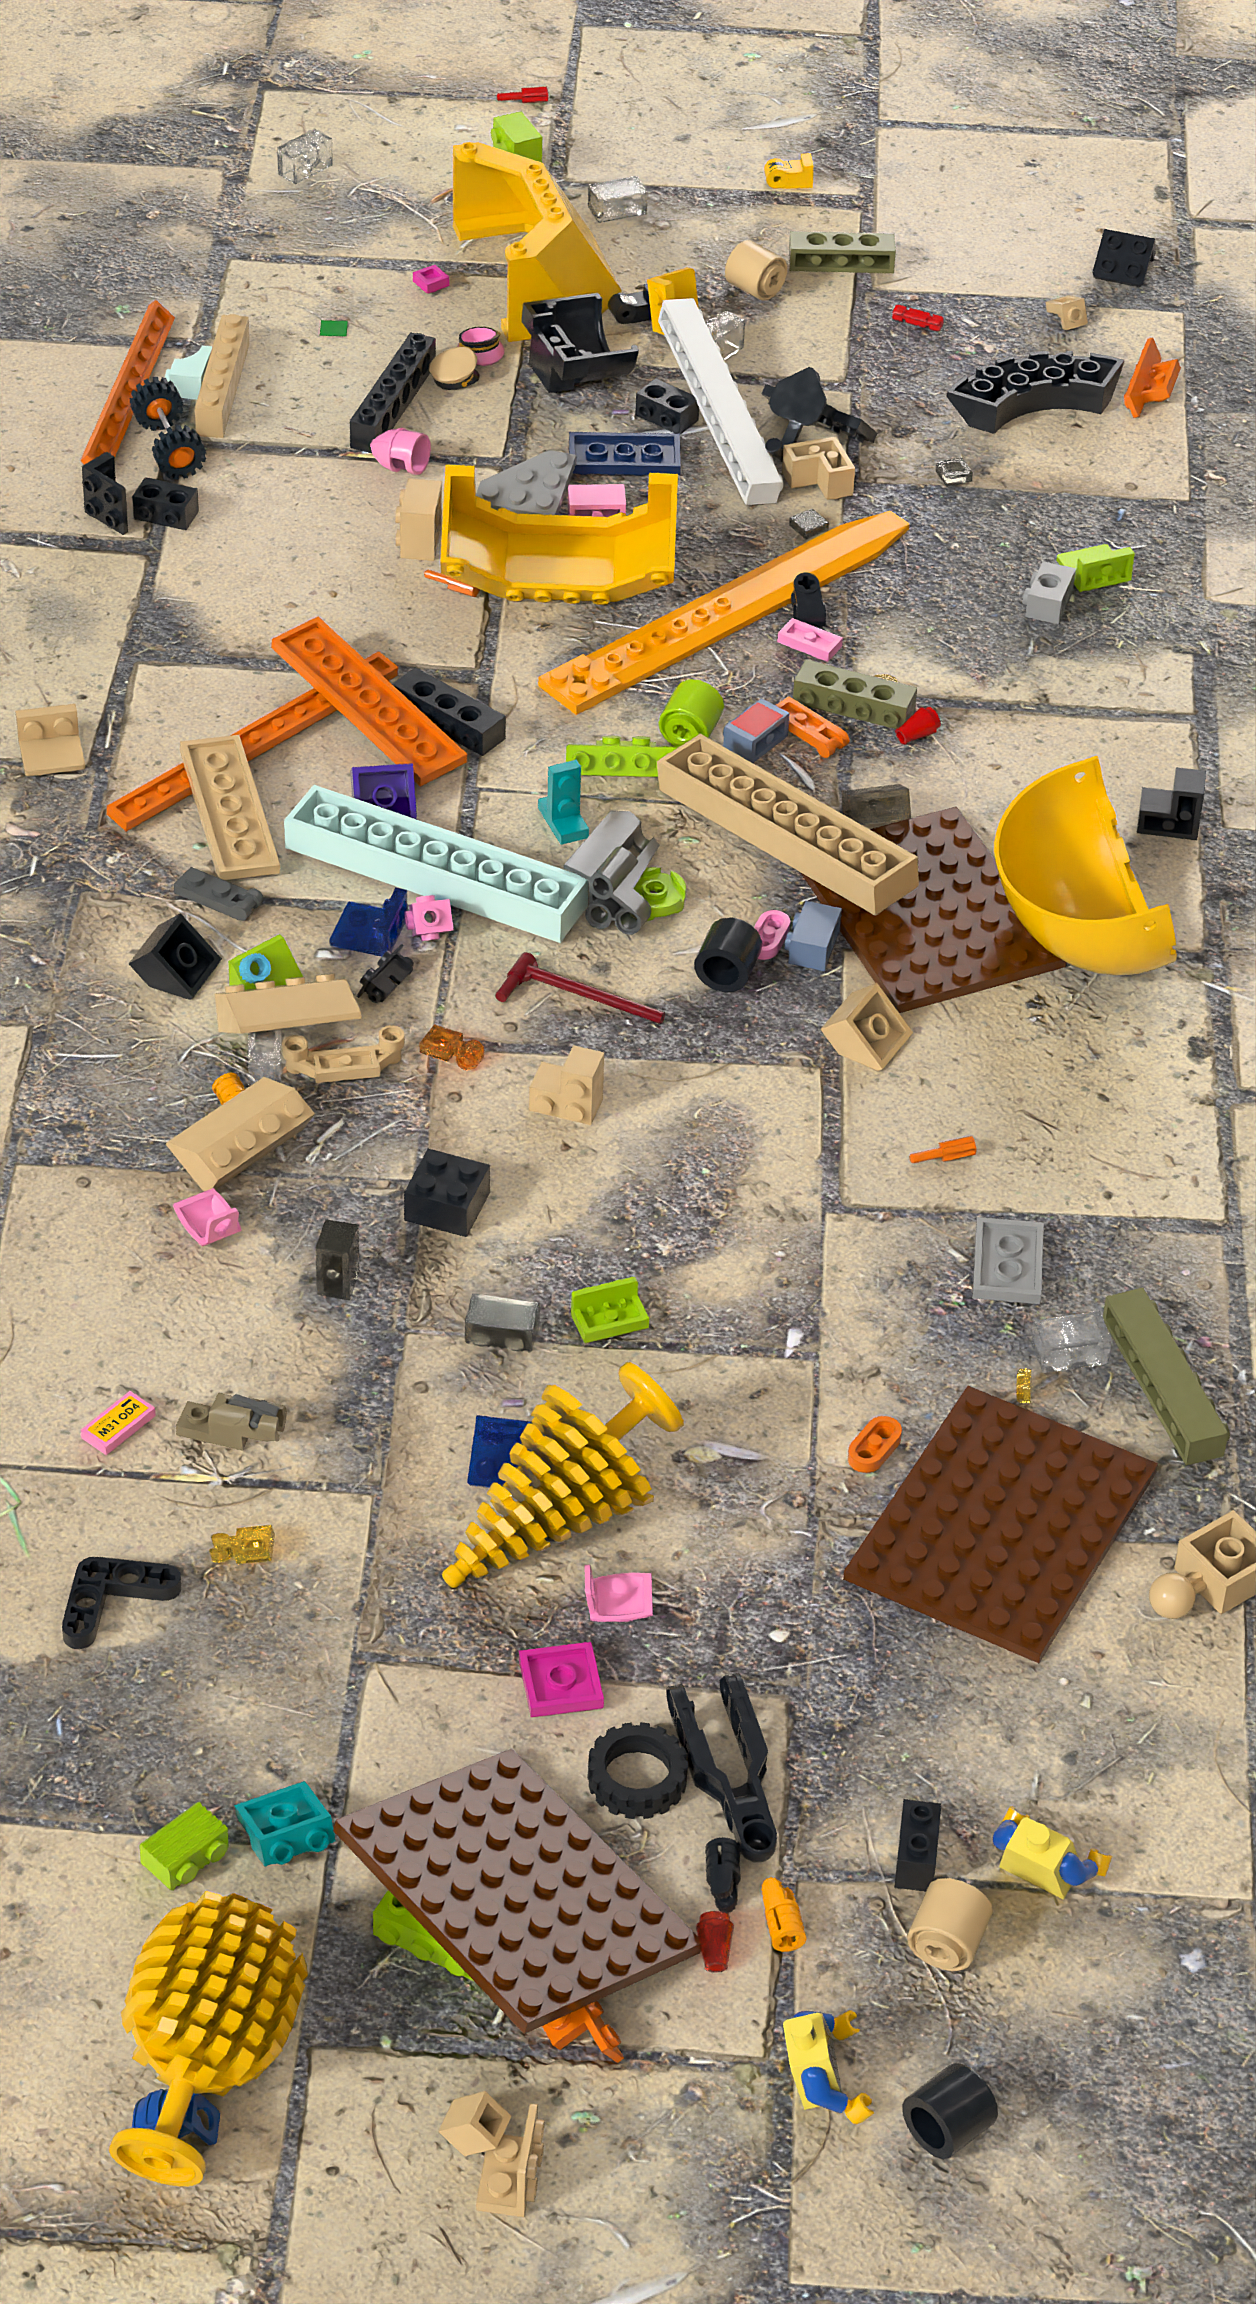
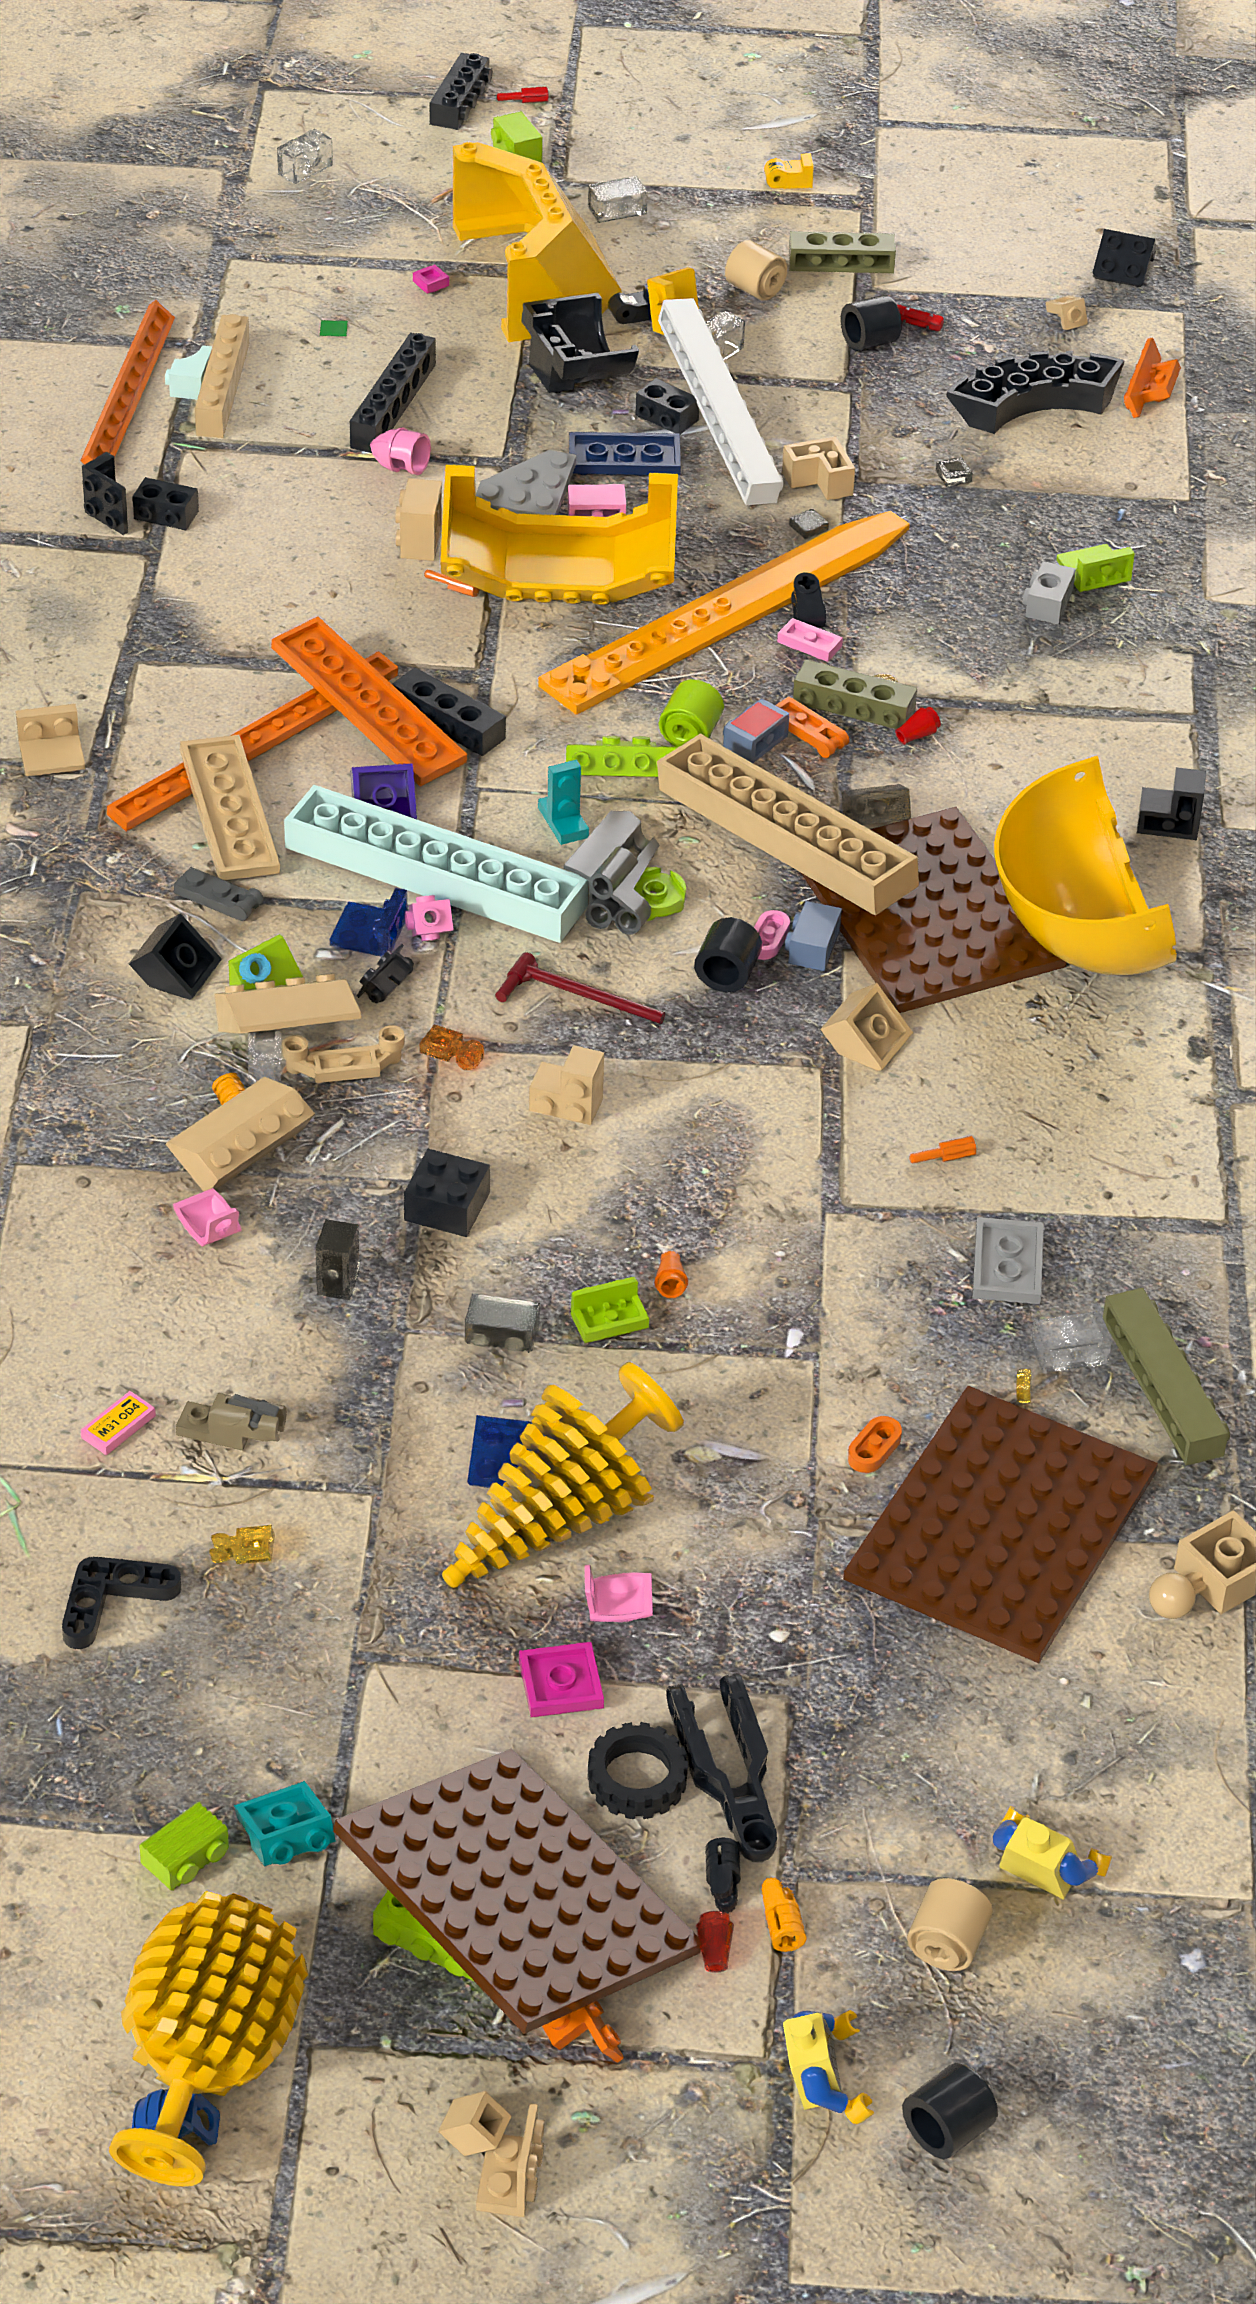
black axle [130,377,207,480] -> none
tan piece [429,347,480,390] -> none
bright pink piece [457,327,505,366] -> none
black plate [761,367,878,462] -> none
black brick [894,1799,942,1892] -> none
none -> black brick [429,52,493,130]
none -> orange cone [654,1251,688,1298]
none -> black piece [840,295,902,351]

